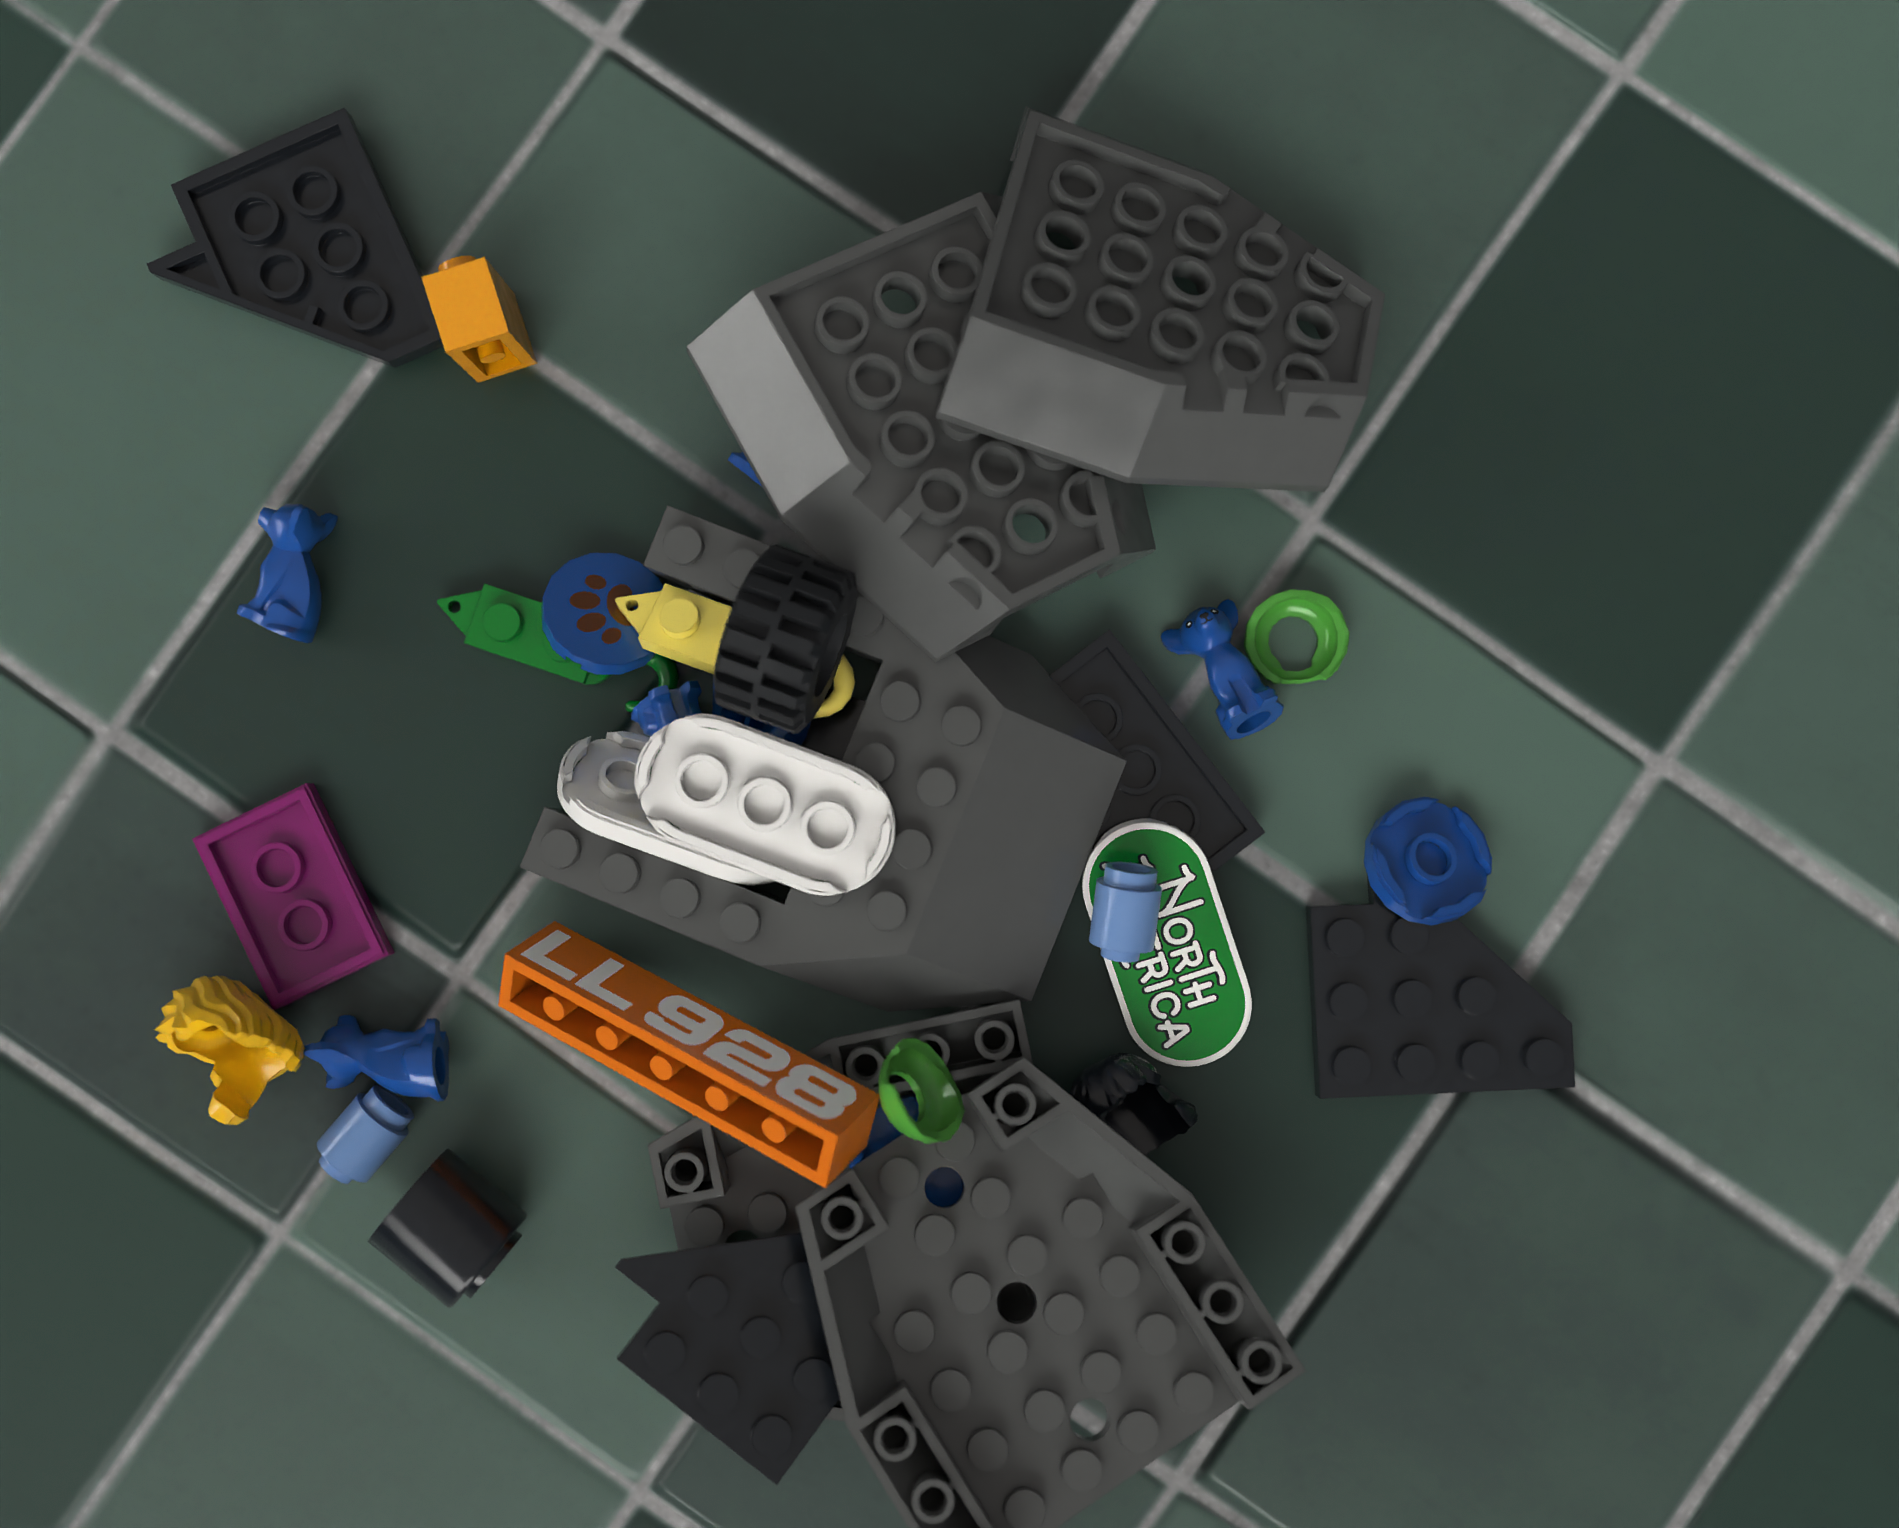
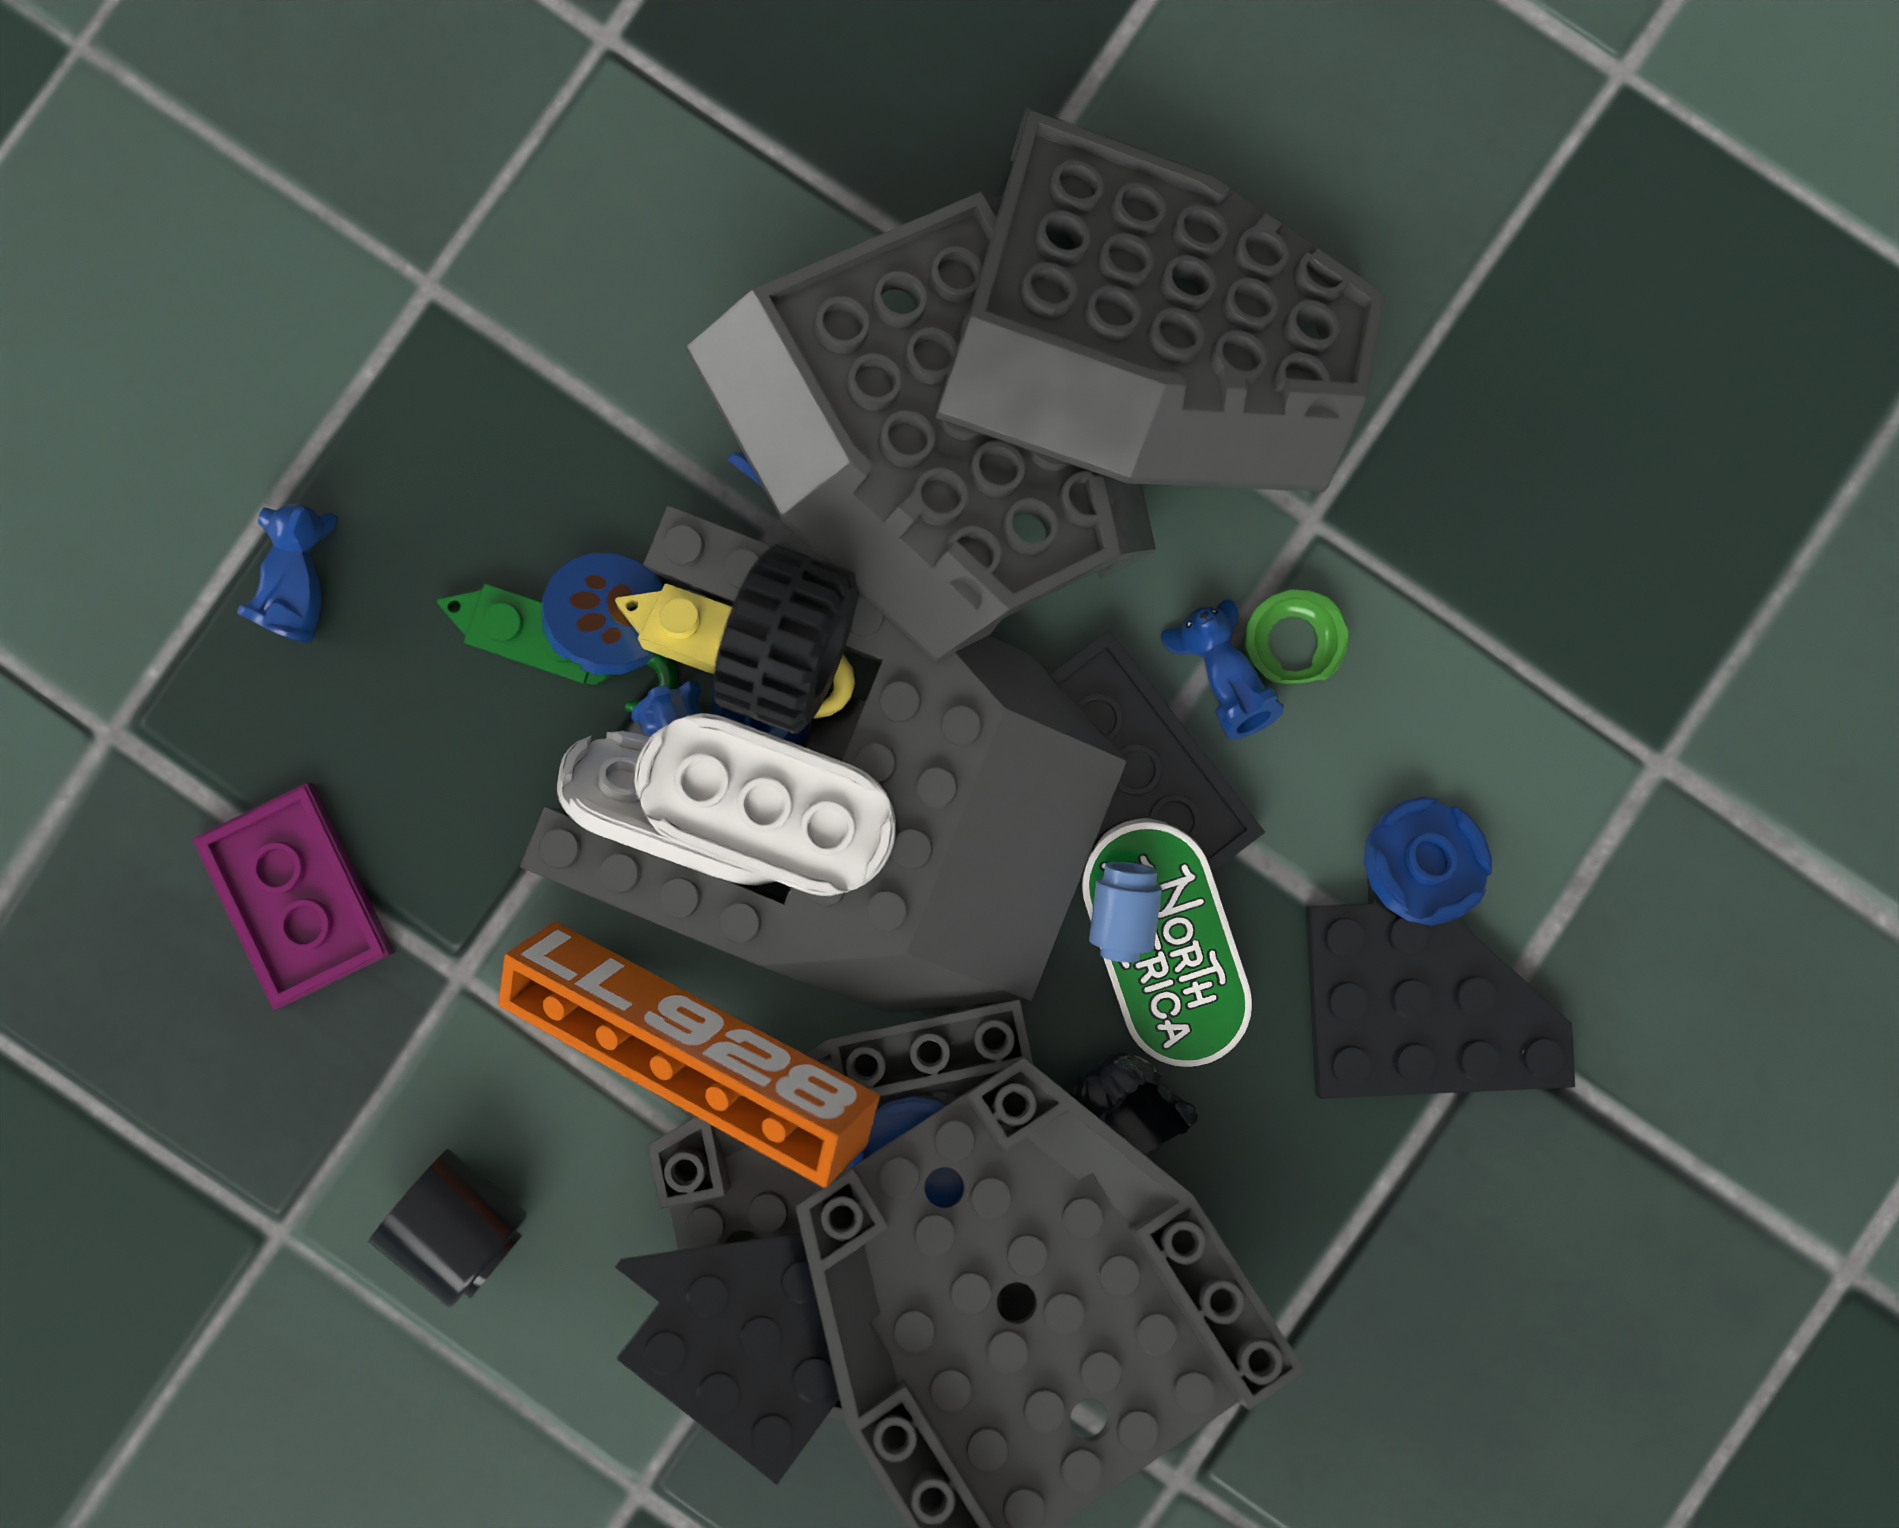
black wing [147,108,444,368] -> none
yellow hair [154,976,305,1125] -> none
blue animal [304,1015,449,1102] -> none
medium blue brick [317,1085,414,1184] -> none
light orange brick [421,256,537,383] -> none
bright green piece [879,1037,965,1144] -> none

